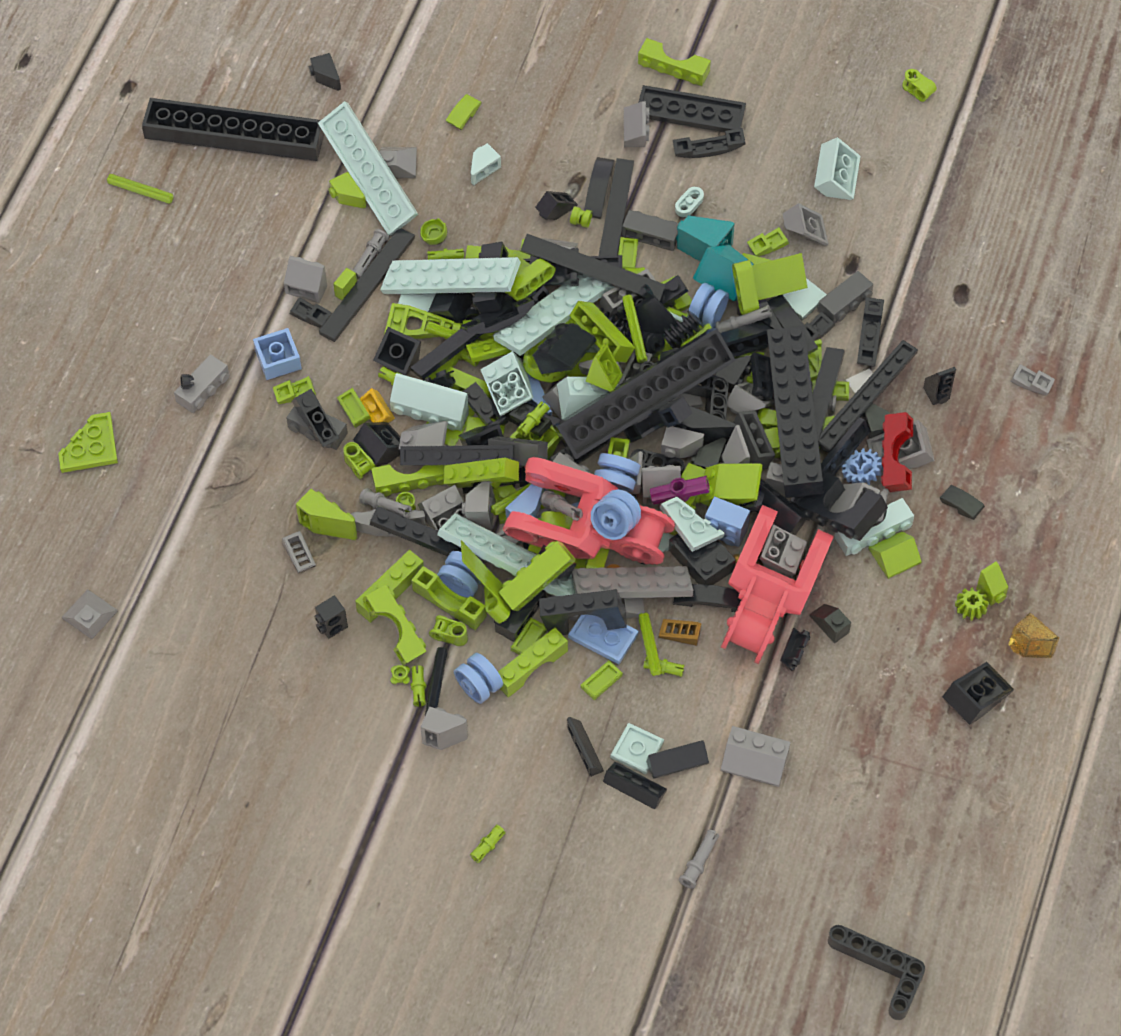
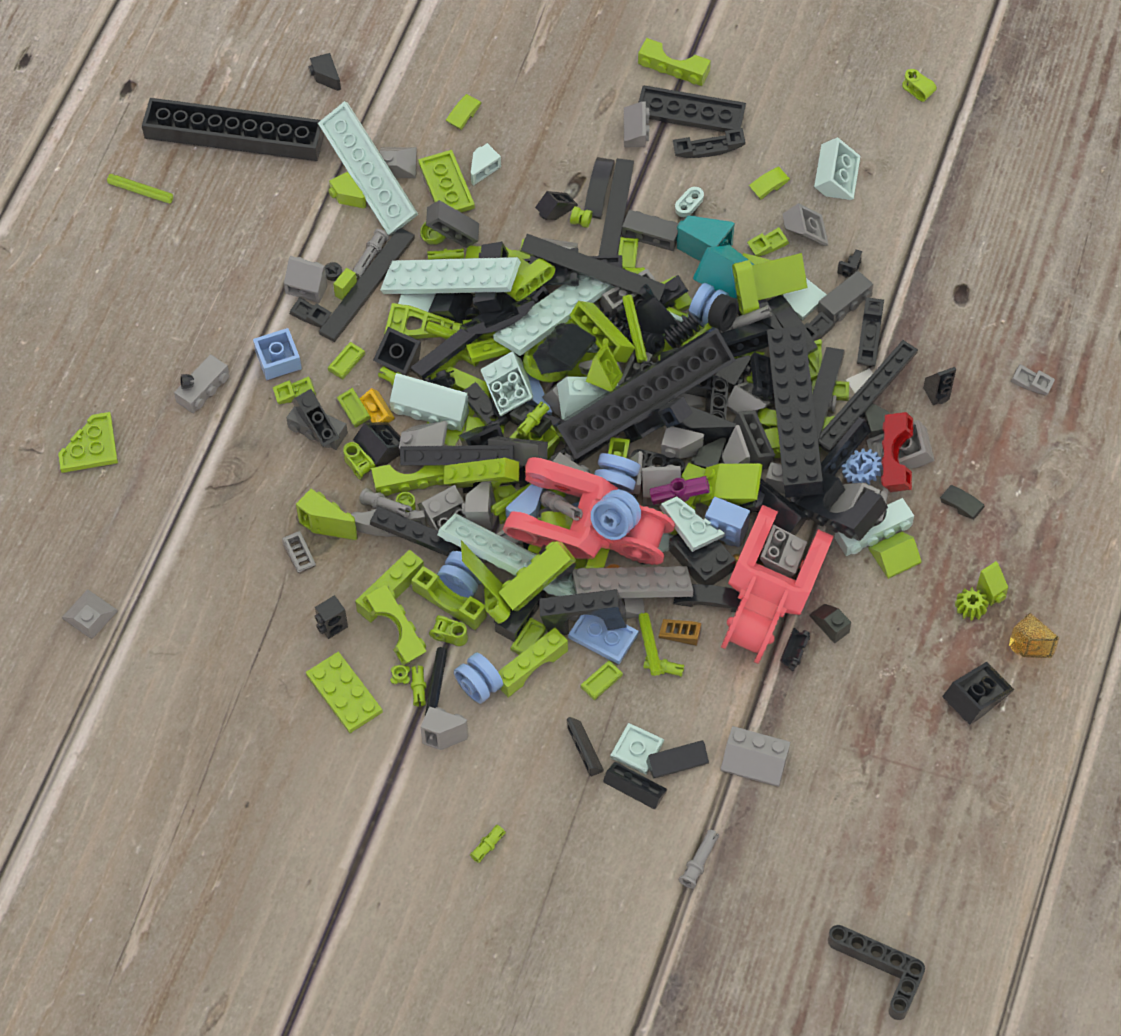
none -> lime plate [306,651,383,733]
none -> black tile [325,262,342,281]
none -> lime tile [328,342,365,380]
none -> lime plate [418,150,475,213]
none -> dark grey brick [426,200,479,248]
none -> black tyre [708,294,739,331]
none -> lime slope [749,166,790,200]
none -> black bracket [837,249,862,277]

